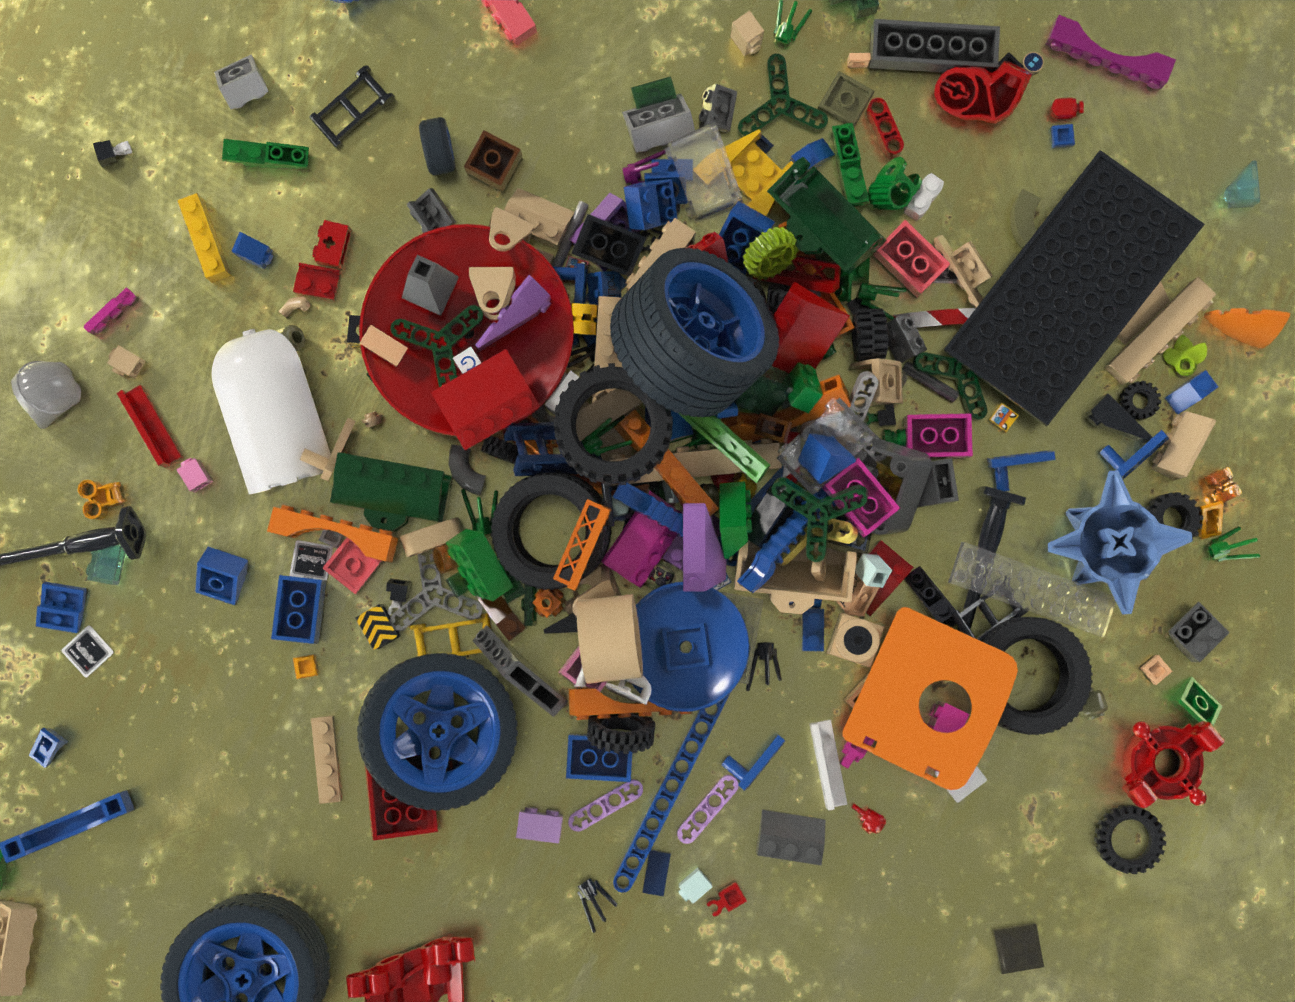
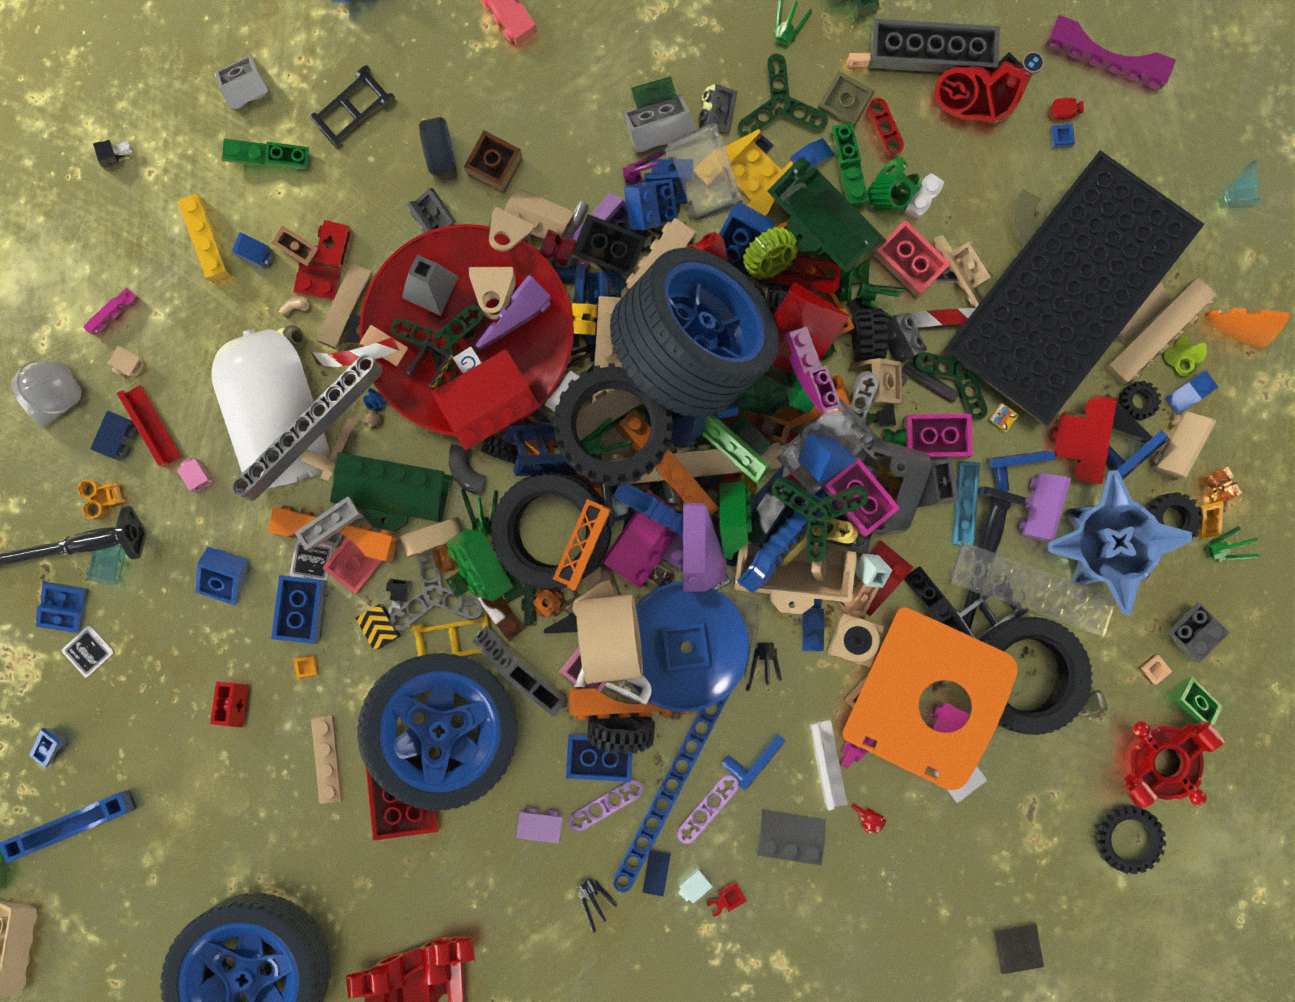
tan brick [730,11,764,56] -> none
none -> dark blue brick [90,410,136,461]
none -> red brick [210,681,249,728]
none -> dark grey beam [233,354,382,501]
none -> medium nougat slope [271,225,319,266]
none -> light grey container [295,496,364,553]
none -> sticker [310,337,400,367]
none -> tan slope [316,264,372,349]
none -> blue plate [363,388,387,411]
none -> black piece [407,341,454,390]
none -> dark red wheel [539,229,576,266]
none -> dark blue slope [671,415,707,448]
none -> black tile [694,474,724,486]
none -> clear green plate [729,414,773,456]
none -> magenta slope [785,327,842,413]
none -> medium azure tile [952,461,980,547]
none -> medium lavender slope [1019,473,1071,542]
none -> red brick [1053,395,1117,484]

